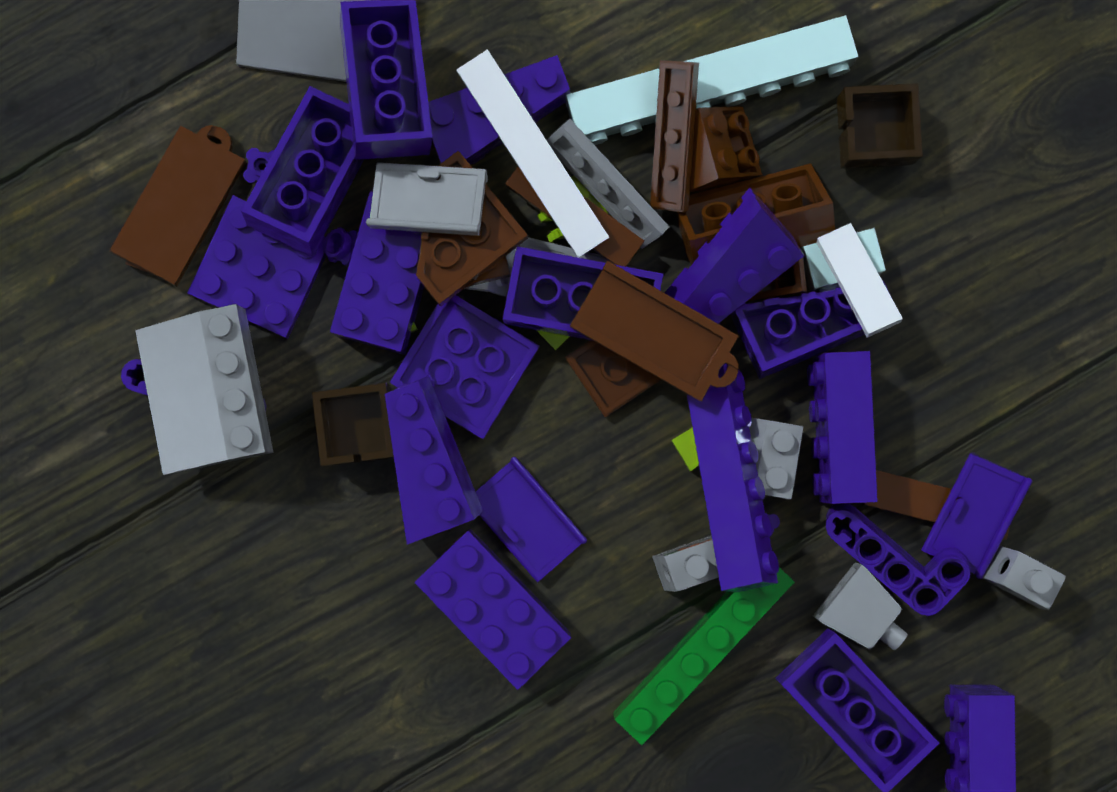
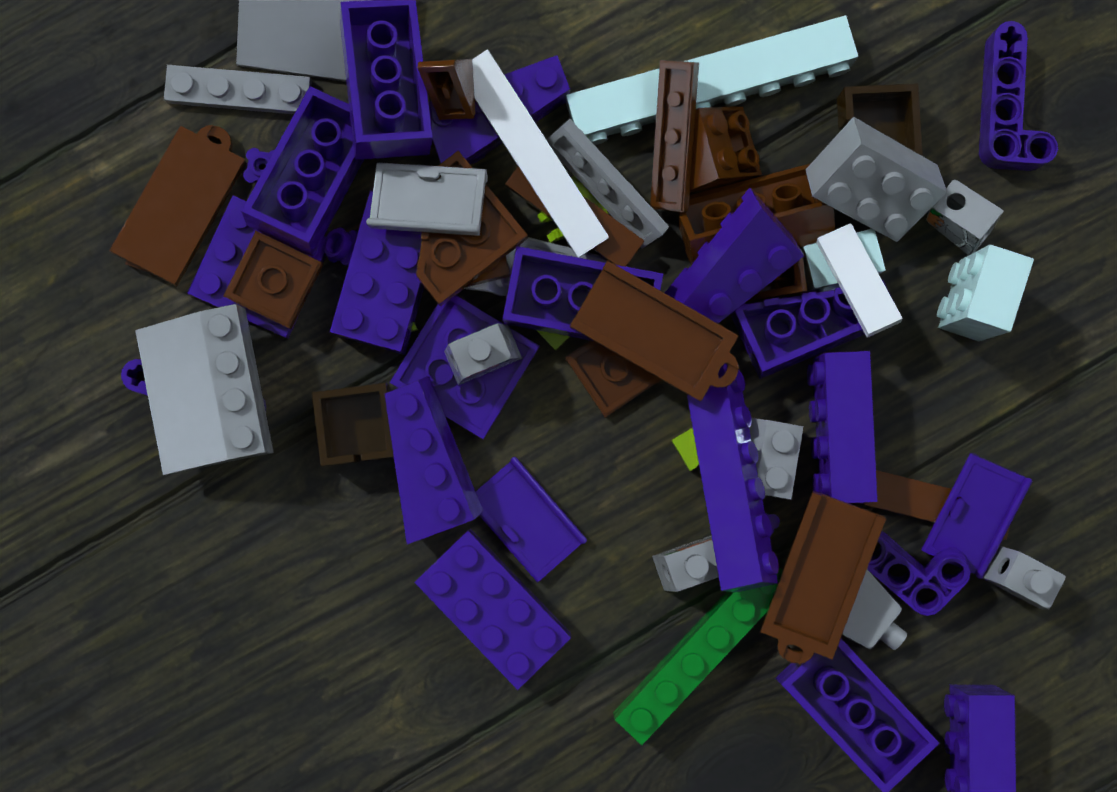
none -> light grey plate [164,65,312,114]
none -> reddish brown plate [223,231,324,329]
none -> reddish brown slope [417,59,475,120]
none -> light grey torso [444,323,522,385]
none -> reddish brown piece [761,490,886,664]
none -> light grey brick [806,117,947,242]
none -> light grey torso [926,180,1004,255]
none -> light aqua brick [937,244,1034,341]
none -> dark purple beam [979,21,1058,171]

